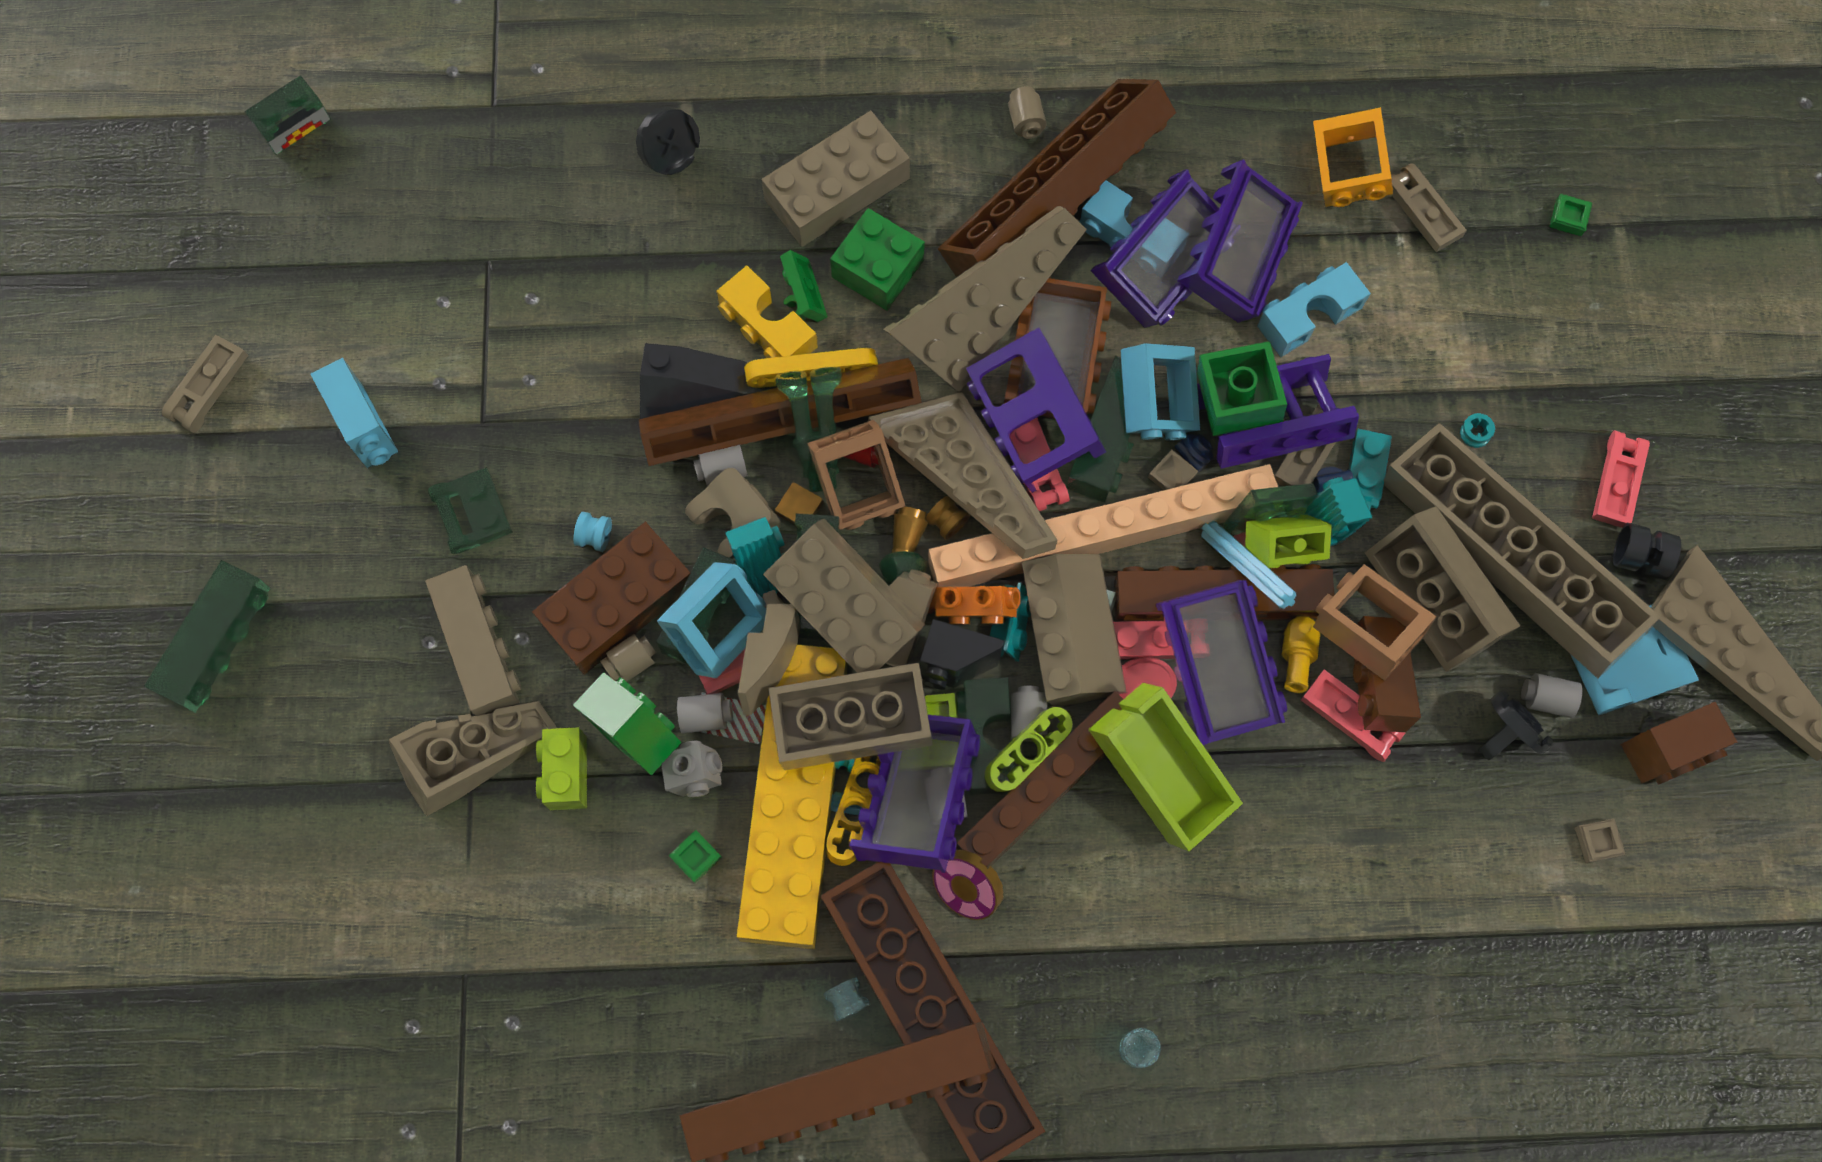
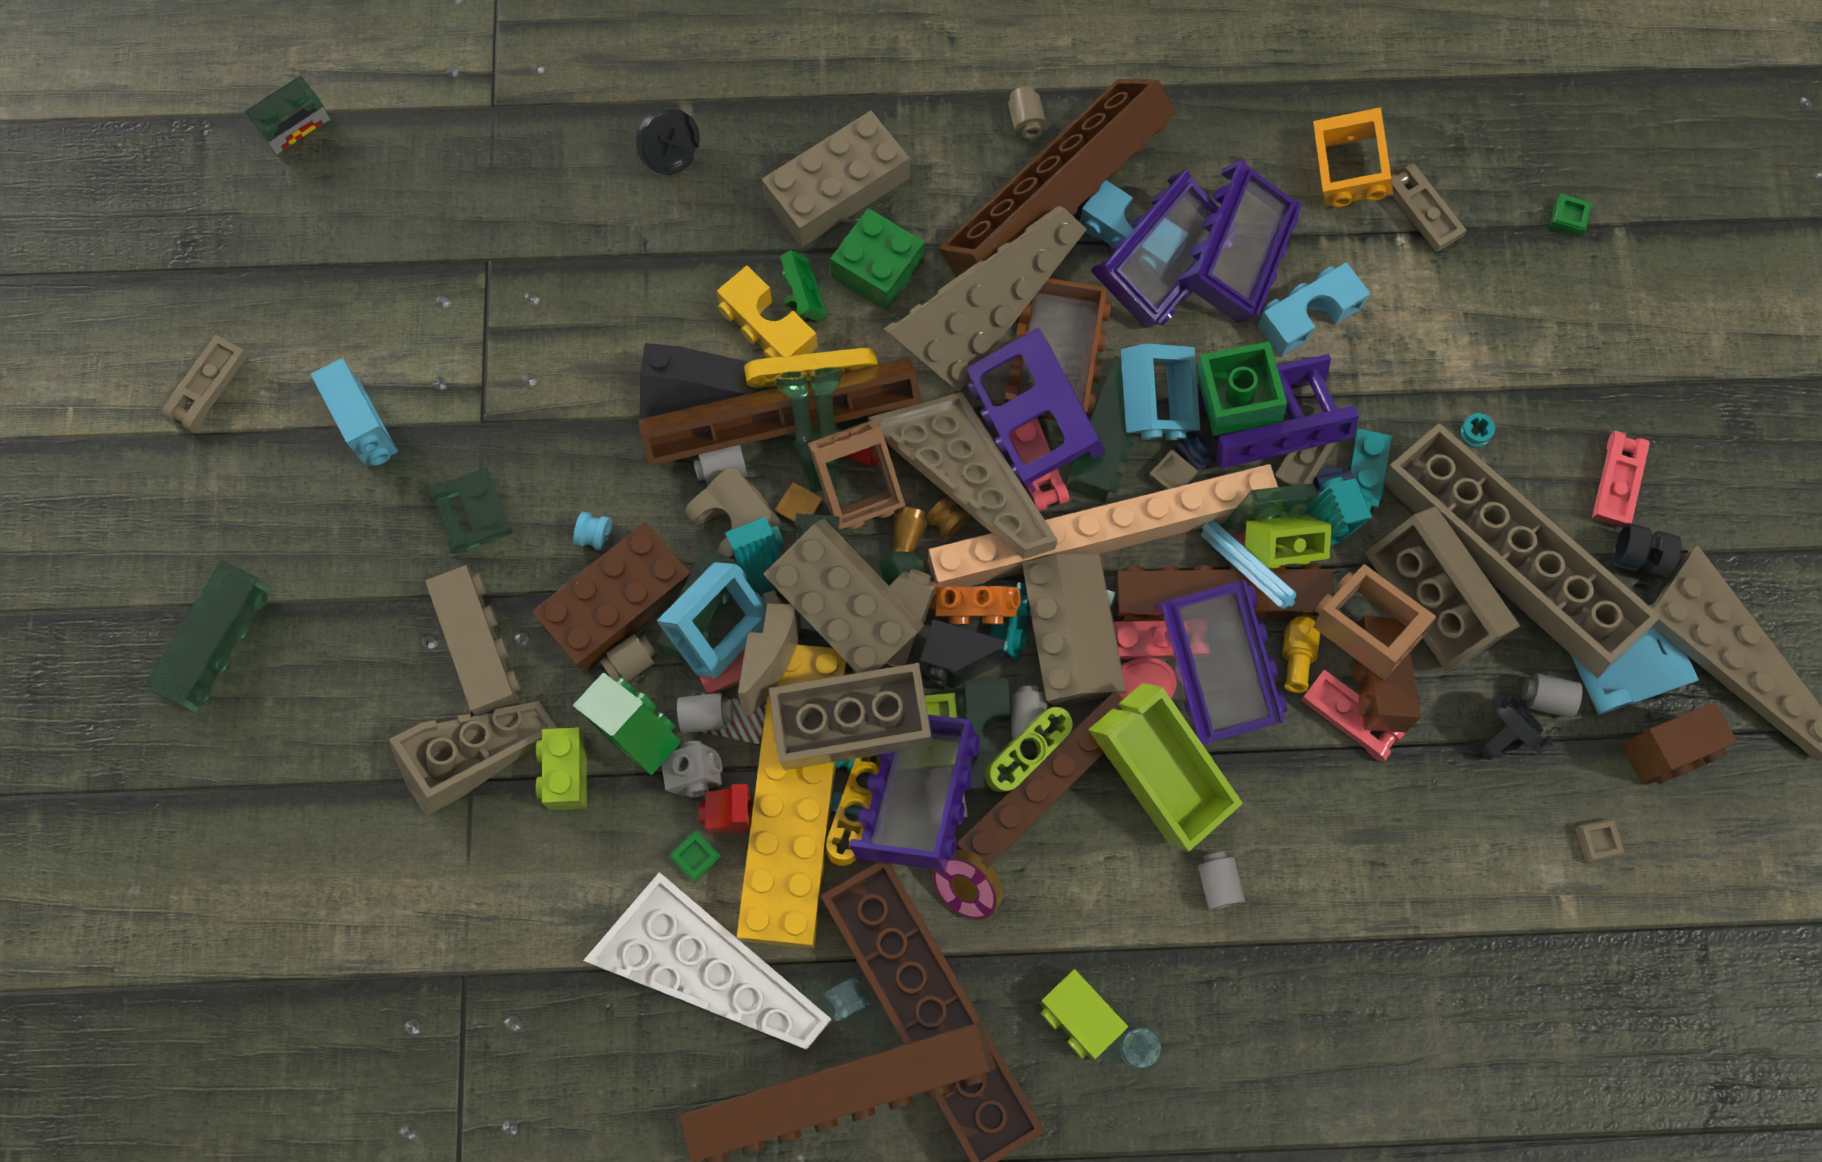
none -> white wing [583,872,832,1050]
none -> red arch [699,784,753,834]
none -> lime brick [1039,969,1128,1061]
none -> light grey brick [1198,852,1246,910]

